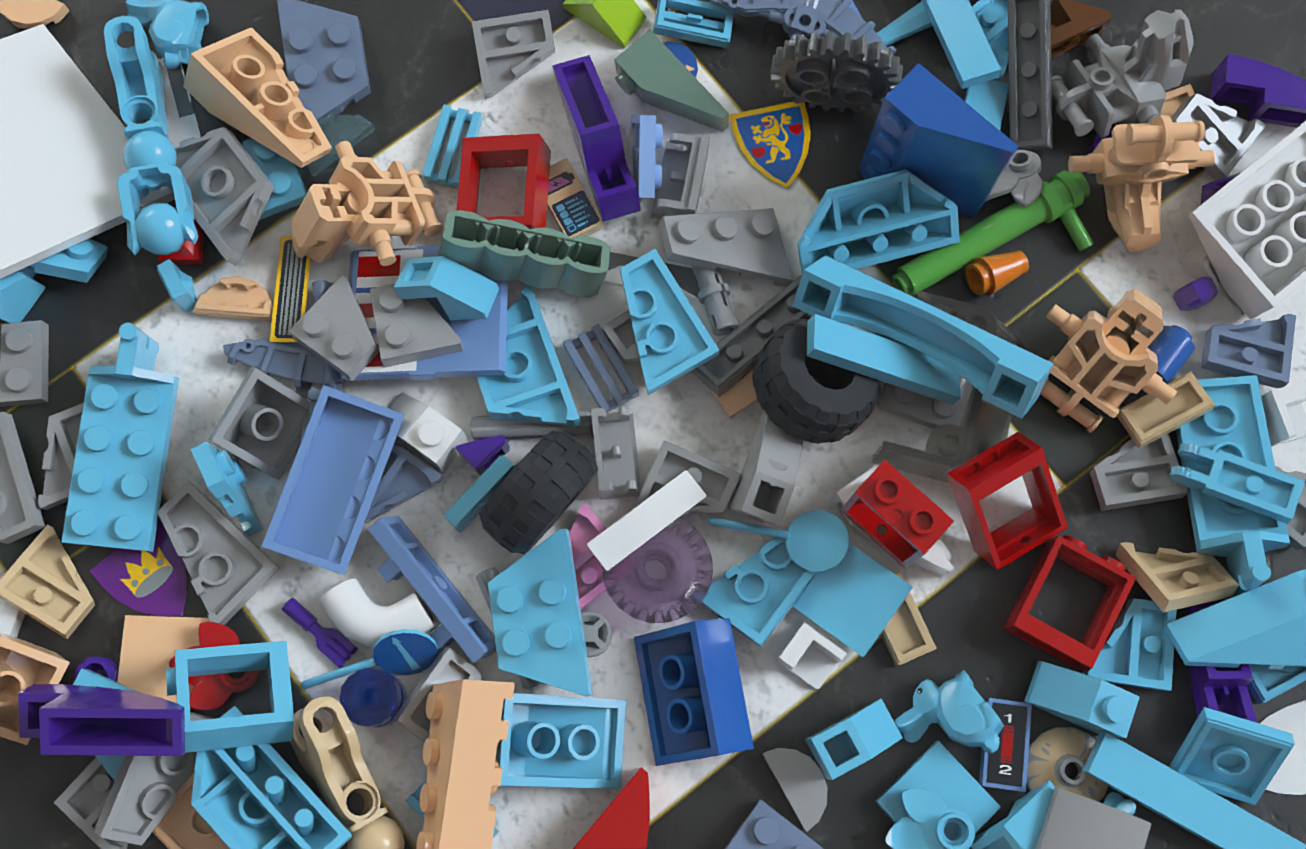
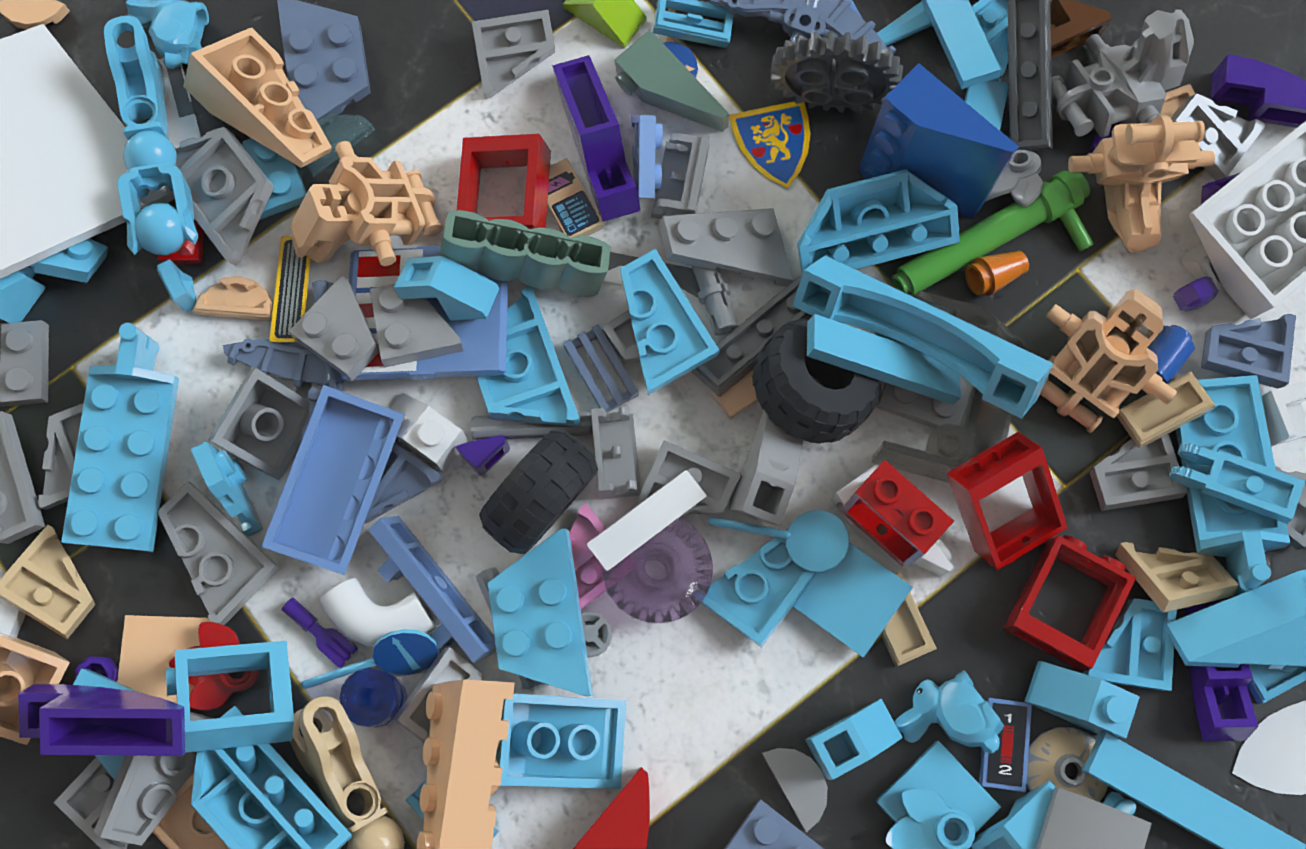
dark purple sticker [90,518,187,616] -> none
medium azure tile [422,104,483,188] -> none
medium azure tile [444,455,515,533] -> none
blue slope [634,618,754,766] -> none
white panel [775,622,847,689] -> none
medium azure tile [1169,707,1295,805] -> none

